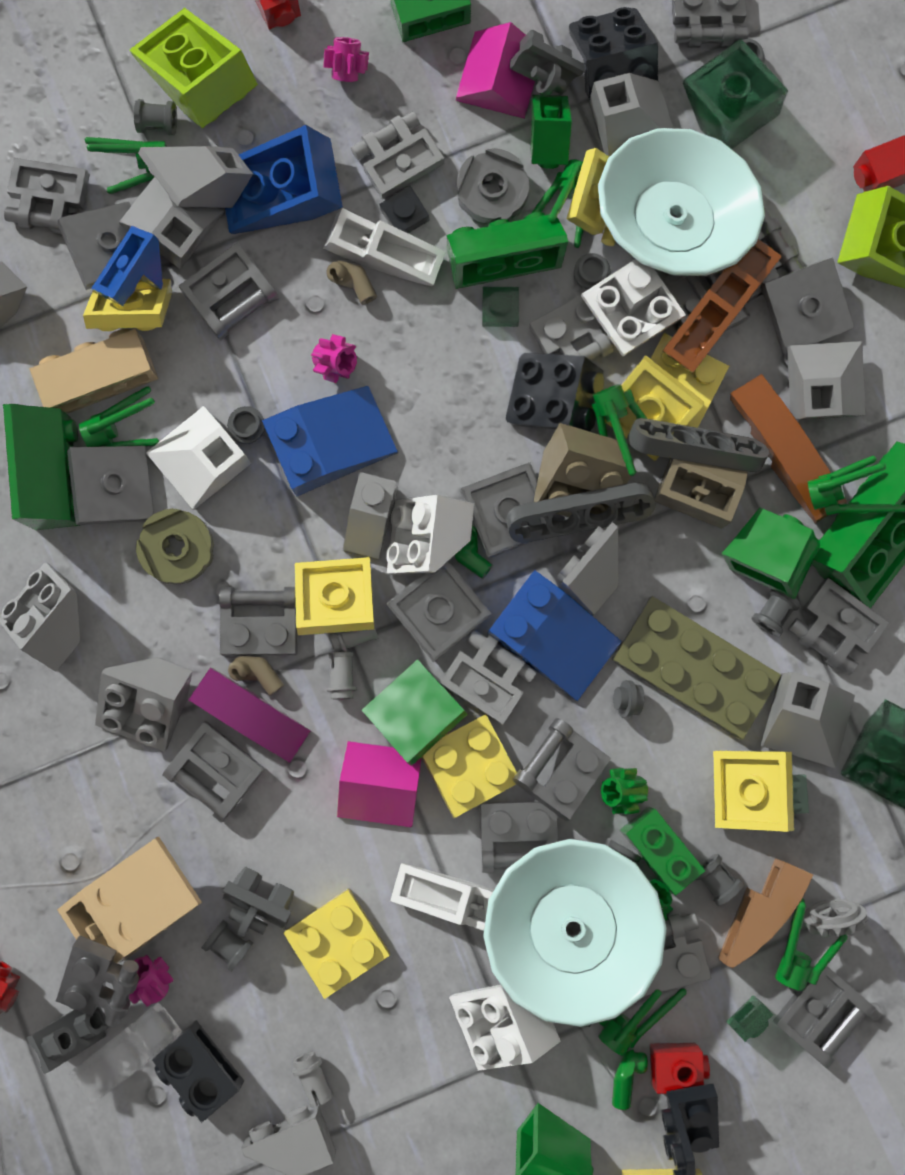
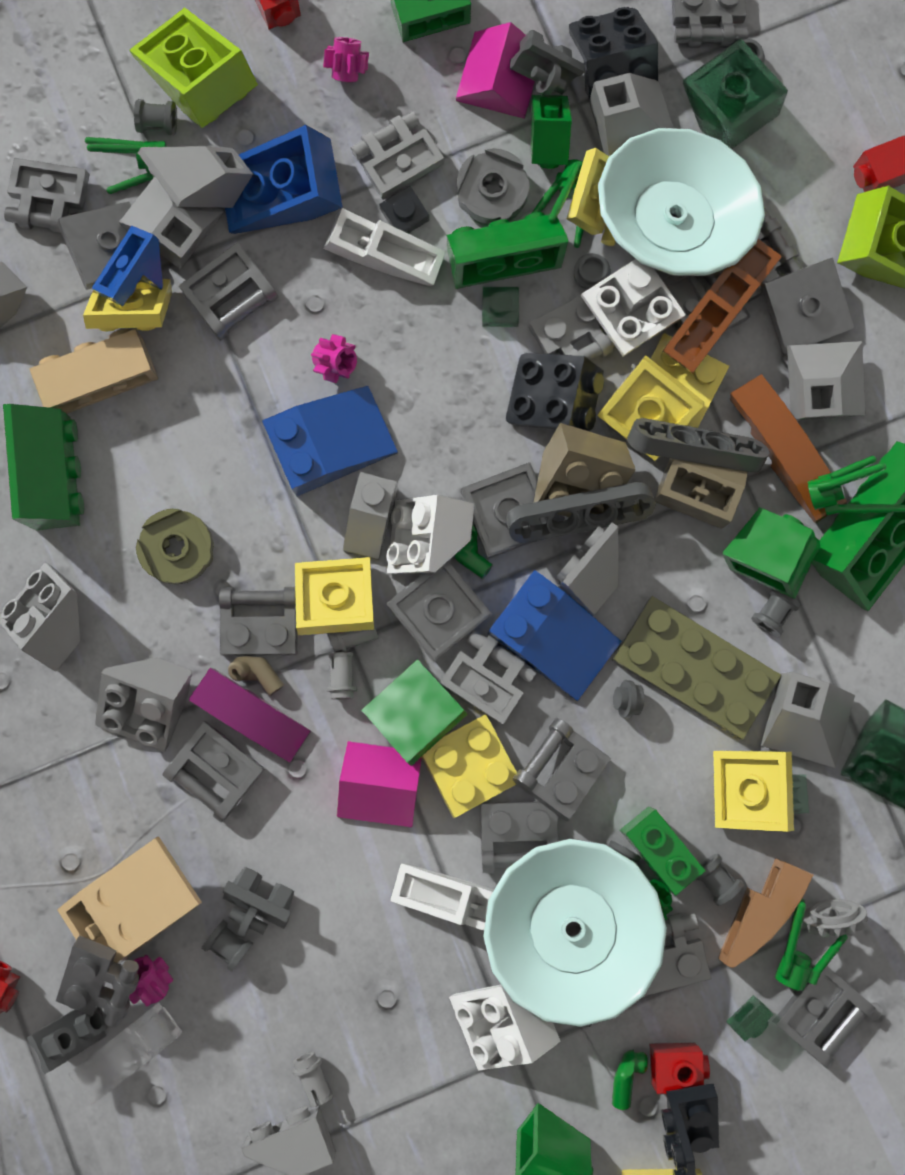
flat silver plate [67,446,154,525] -> none
green plant [79,386,160,447] -> none
white slope [146,406,251,510] -> none
black brick [152,1020,244,1123] -> none
dark grey plate [227,406,265,444] -> none
light yellow plate [283,889,390,999] -> none
dark tan arm [326,261,377,305] -> none
green plant [592,384,647,476] -> none
green plant [598,988,687,1056] -> none
green gear [601,768,648,815] -> none
flat silver plate [788,578,890,675] -> none

